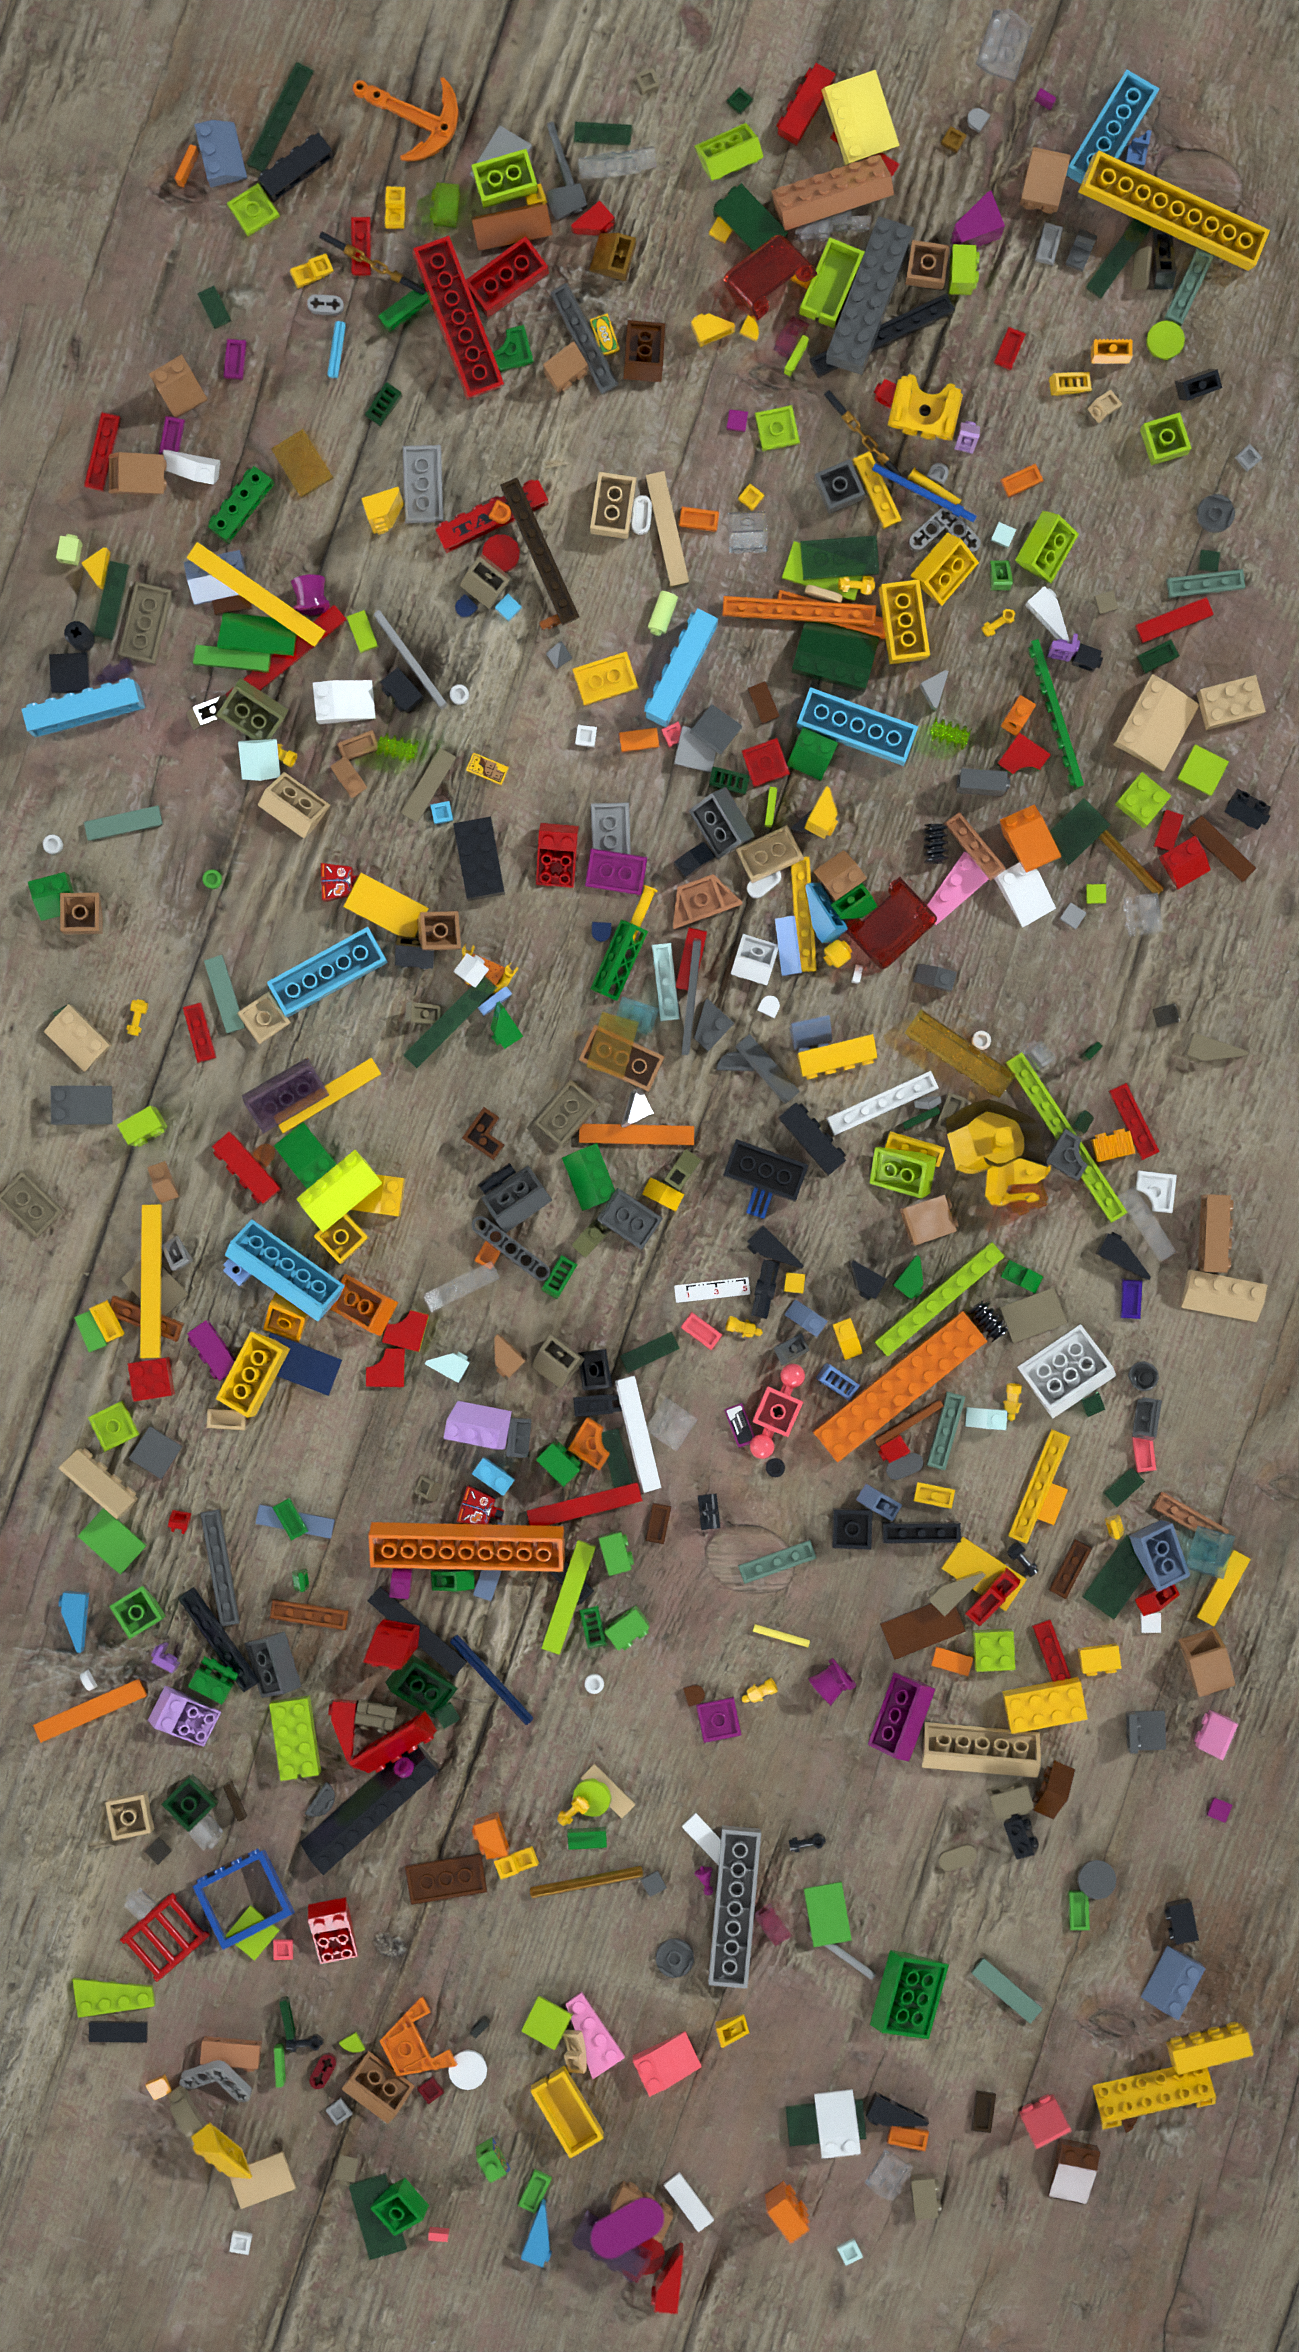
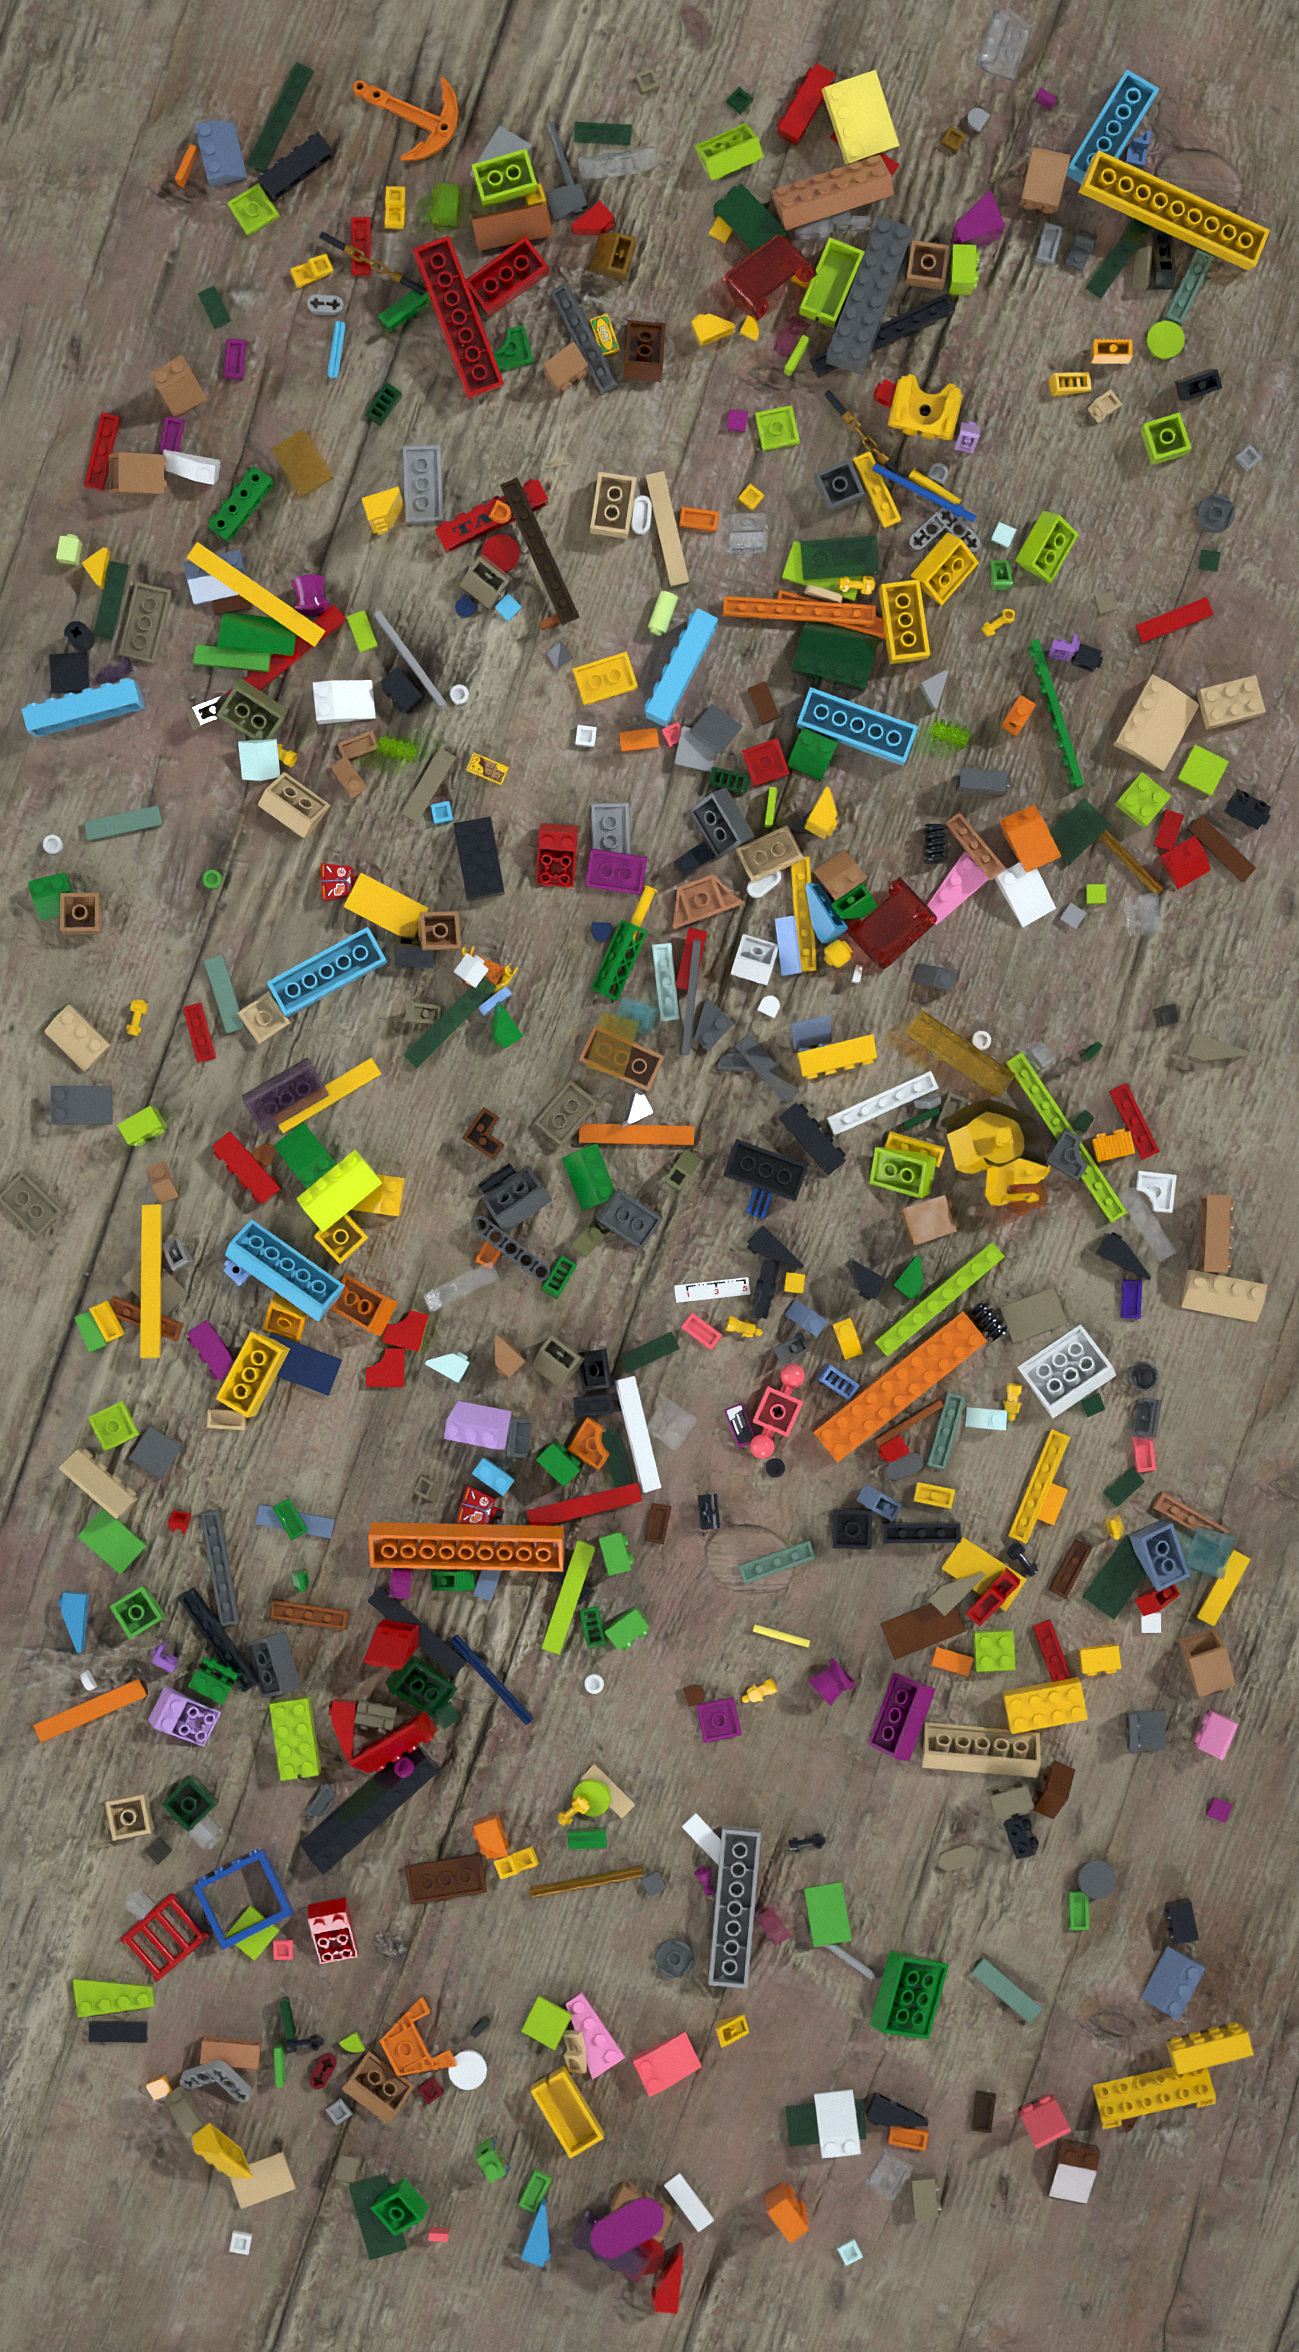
red brick [128,1357,175,1402] -> none
dark brown tile [223,1781,247,1822] -> none
yellow slope [642,1177,684,1212] -> none
red tile [994,326,1026,370] -> none
red tile [997,732,1051,776] -> none
green slope [1000,1260,1043,1294] -> none
orange tile [1001,463,1044,498] -> none
white slope [1025,586,1069,643] -> none
dark green tile [1136,639,1180,674] -> none
sand green tile [1166,569,1245,598] -> none

